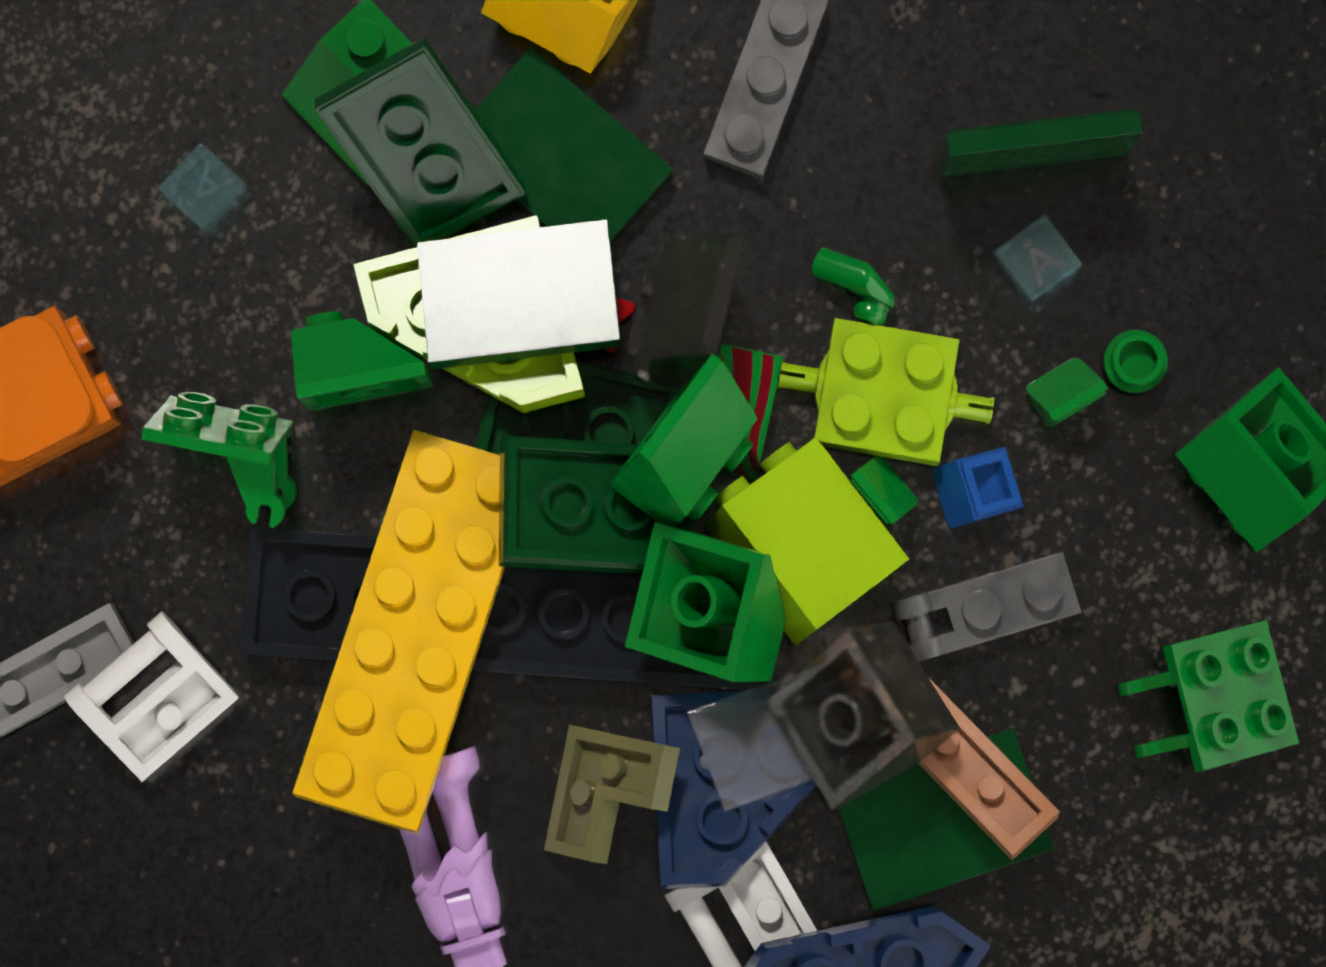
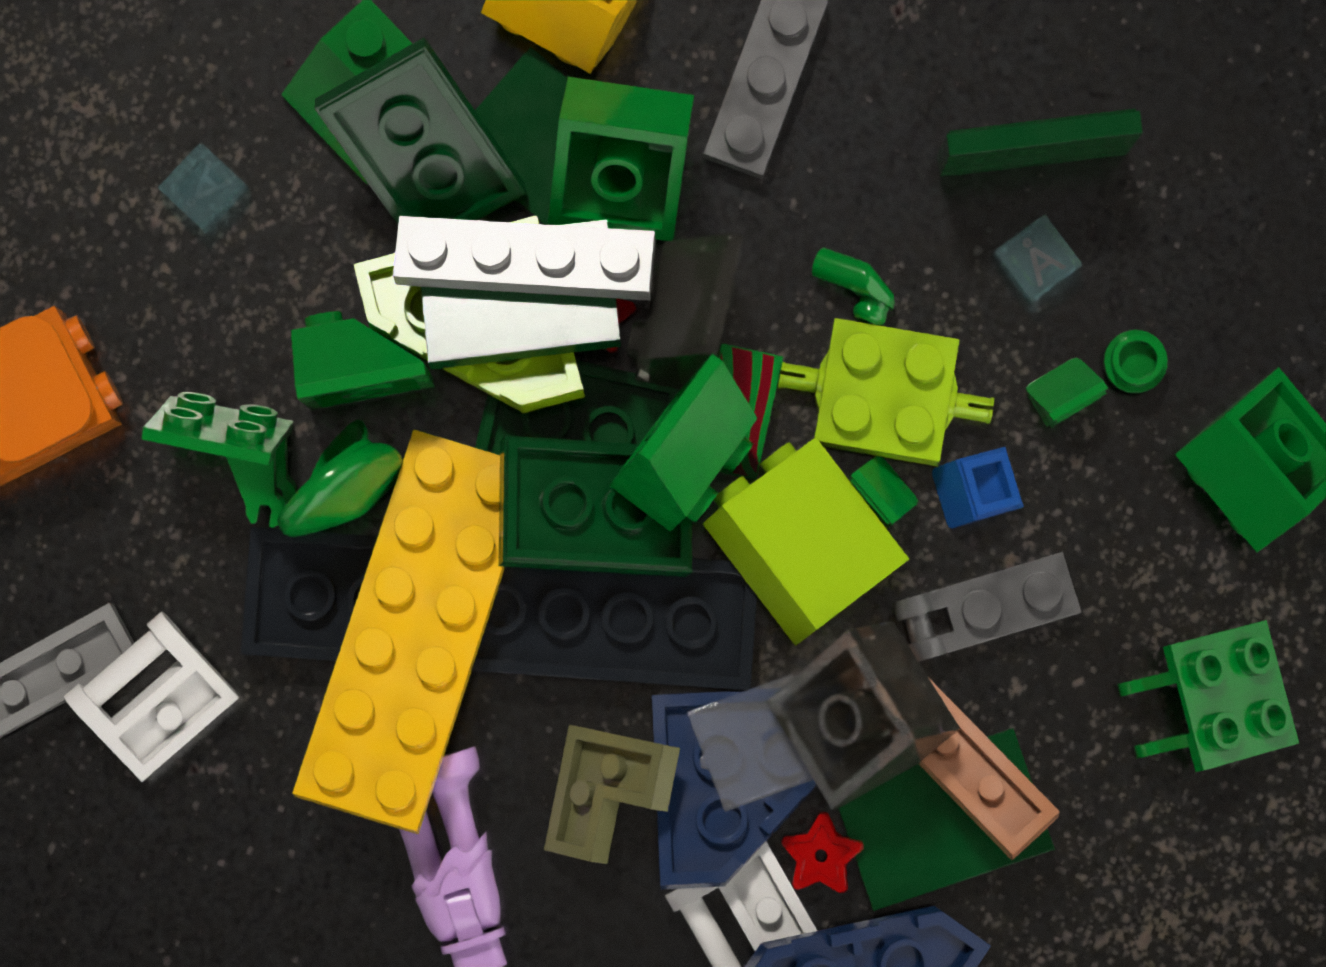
green slope [625,522,786,682] -> none
none -> green piece [277,420,403,537]
none -> plate [393,216,656,301]
none -> green slope [548,77,694,242]
none -> red plate [782,812,864,893]

